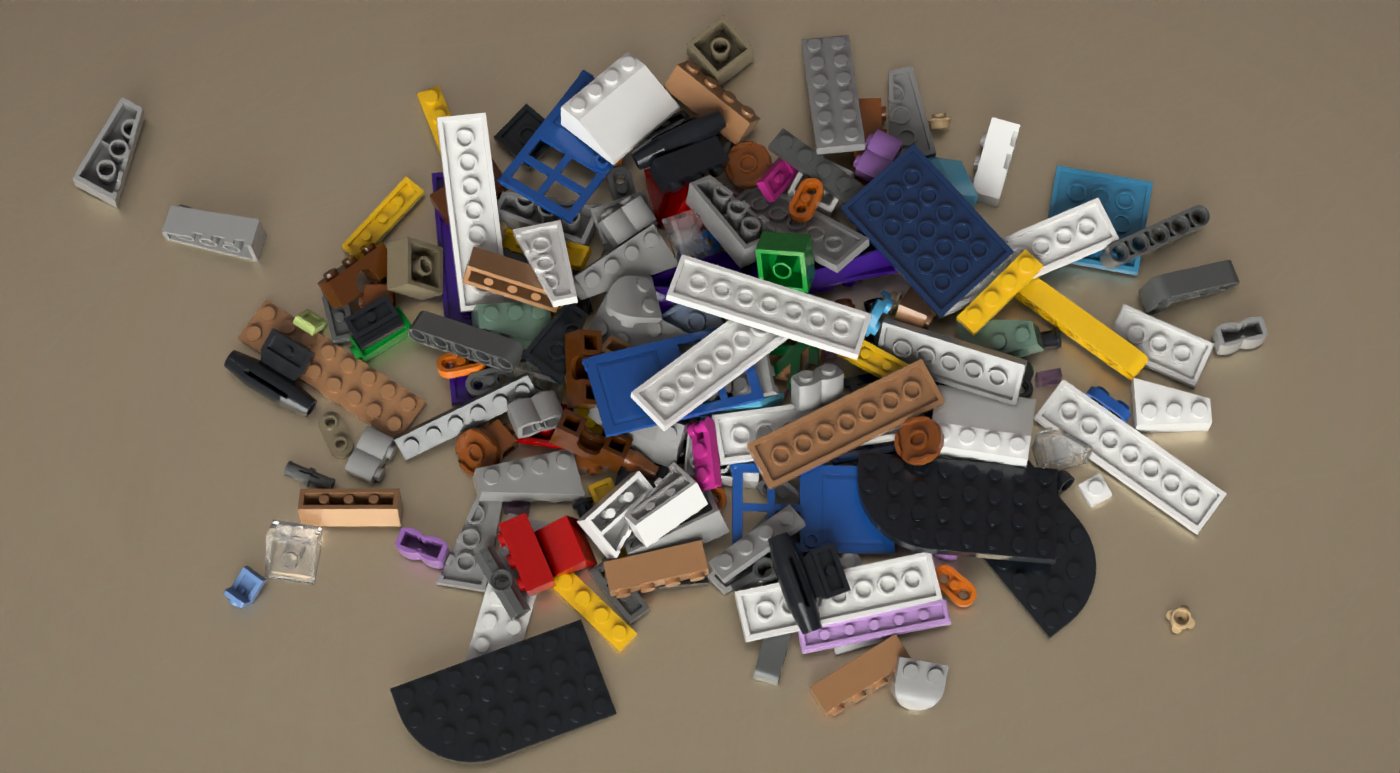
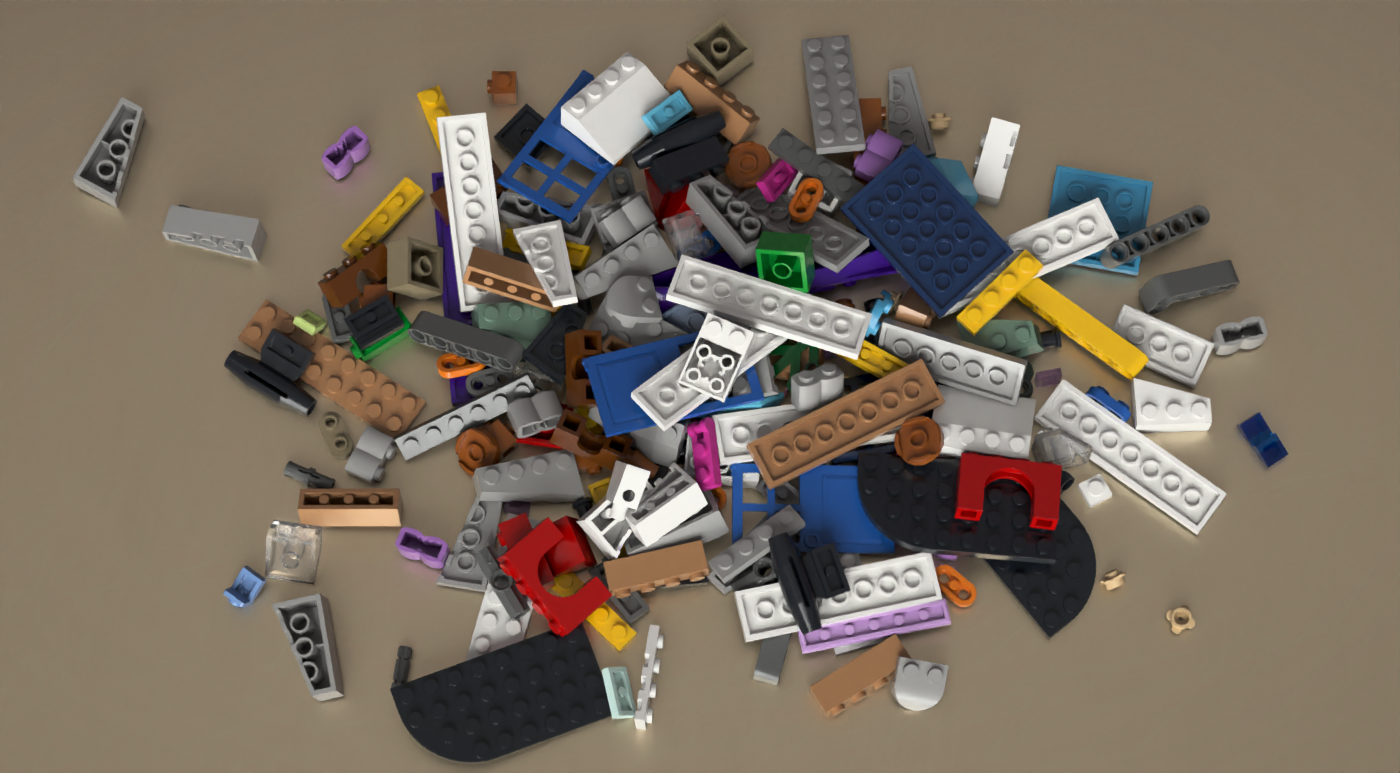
none -> light grey wedge [272,593,344,701]
none -> medium lavender brick [321,126,371,180]
none -> dark grey axle [391,646,412,688]
none -> dark orange brick [487,71,518,104]
none -> red arch [497,517,612,637]
none -> light aqua plate [601,666,636,719]
none -> white torso [606,460,650,521]
none -> white wing [634,625,664,730]
none -> medium azure plate [641,90,693,136]
none -> white slope [678,313,757,402]
none -> red arch [954,452,1062,530]
none -> tan plate [1100,569,1126,590]
none -> clear blue slope [1237,412,1288,467]

